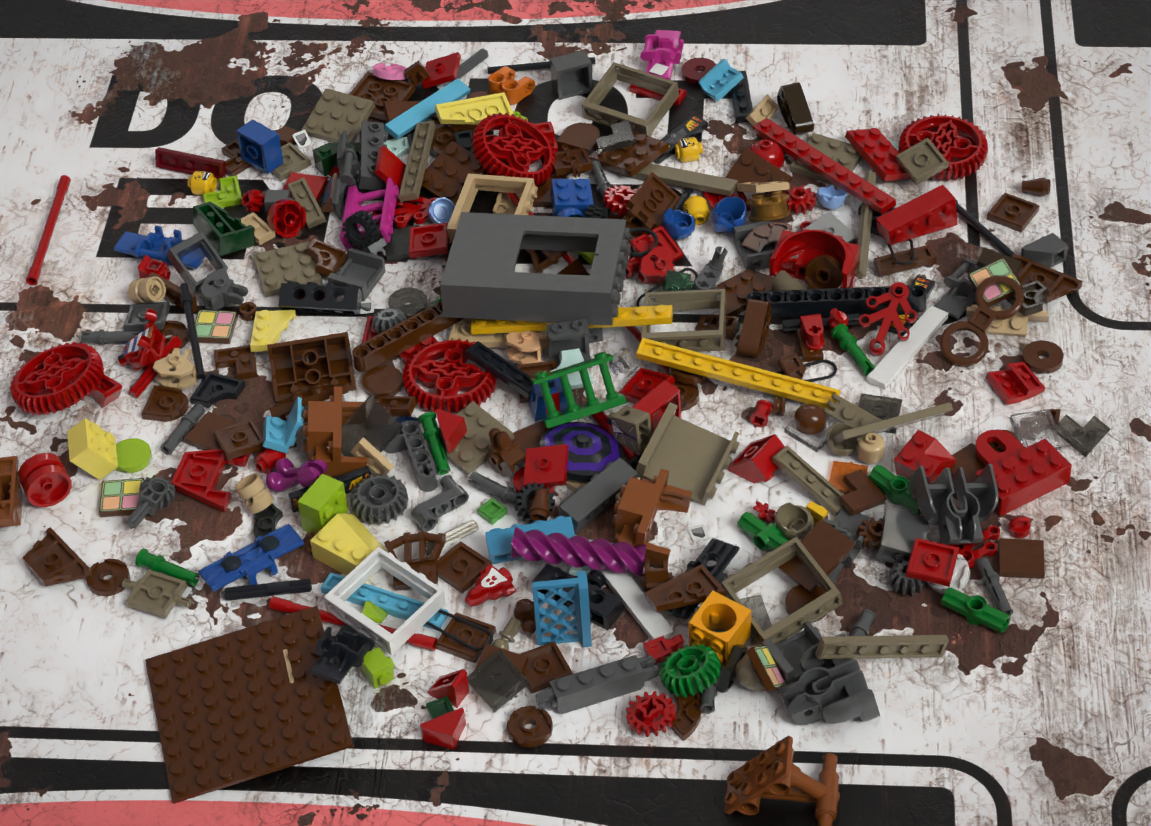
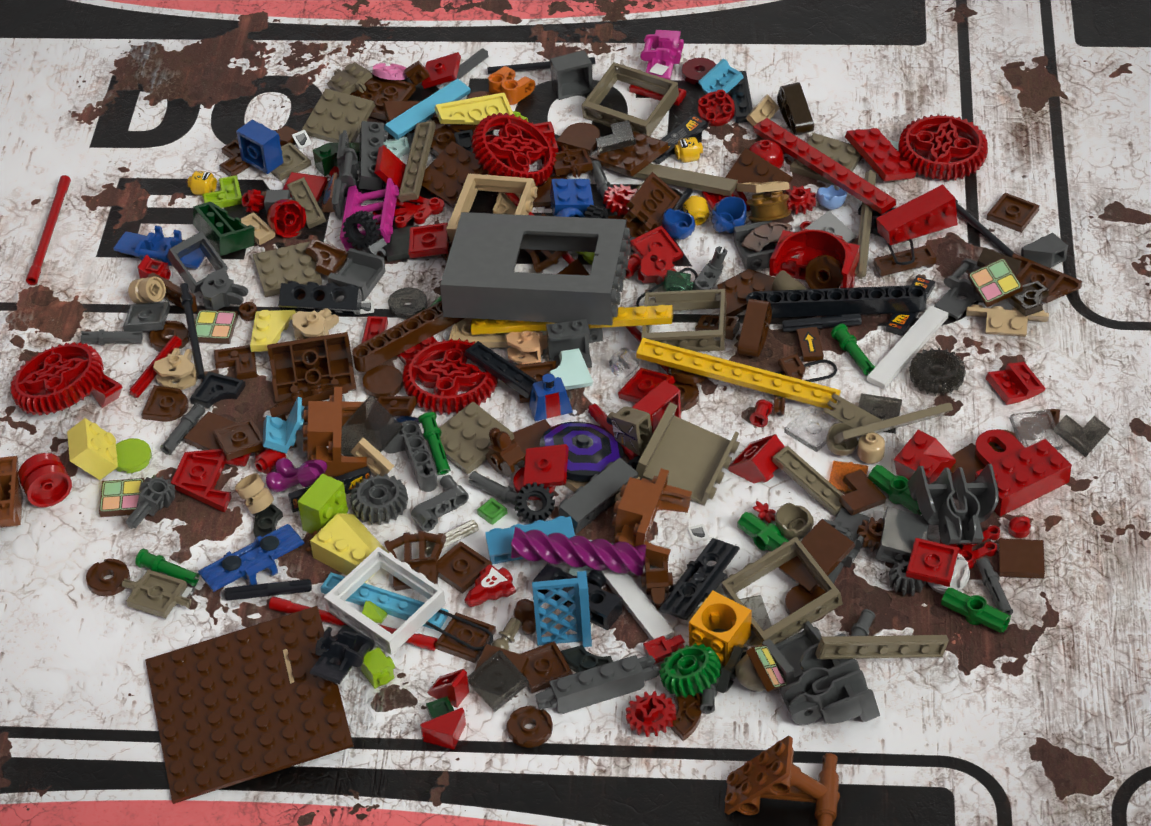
reddish brown wing [23,527,93,586] -> none
red torso [118,308,166,370] -> none
dark red plate [155,147,226,180] -> none
dark grey gear [372,307,406,335] -> none
light blue hair [428,197,455,224] -> none
red slope [435,409,467,453] -> none
reddish brown cone [528,488,550,521] -> none
green fence [530,352,626,429] -> none
black piece [630,227,658,257] -> none
reddish brown wing [645,564,726,612] -> none
reddish brown hair [794,403,826,434] -> none
red piece [800,313,824,351] -> none
yellow plate [806,501,828,526] -> none
red plate [828,308,849,329] -> none
red plant [859,282,917,356] -> none
dark tan tile [896,138,949,185] -> none
reddish brown bar [940,275,1024,367] -> none
reddish brown cone [1022,177,1051,196] -> none
reddish brown tile [1022,340,1064,374] -> none
none -> tan hinge [292,308,339,340]
none -> dark tan plate [327,62,373,95]
none -> pearl dark grey tile [561,645,613,673]
none -> red tile [698,90,735,126]
none -> clear smoke gear [909,347,966,396]

